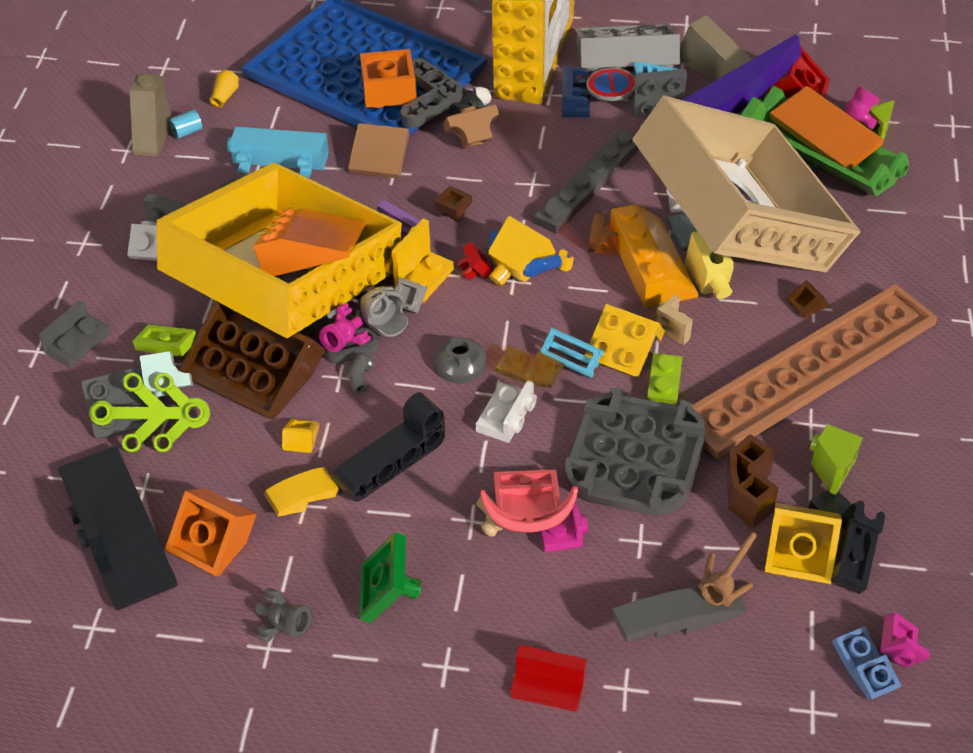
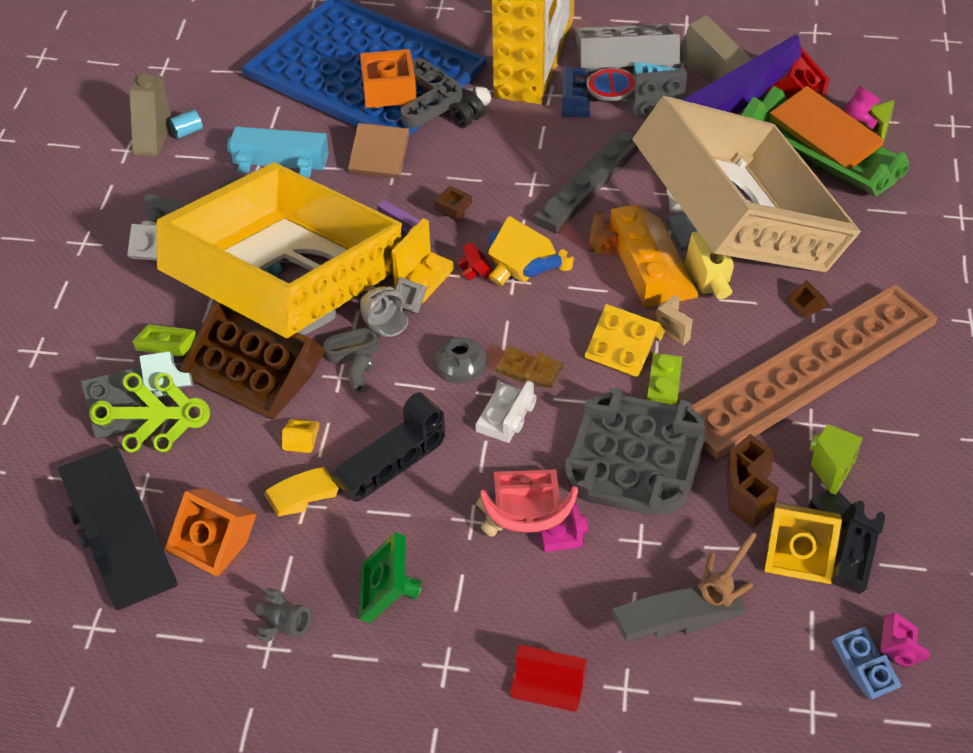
dark grey bracket [39,301,111,368] -> none
yellow cone [210,70,239,108] -> none
orange slope [253,207,365,276] -> none
dark pink piece [319,303,371,352] -> none
medium nougat brick [443,105,499,149] -> none
medium azure tile [539,327,605,378] -> none

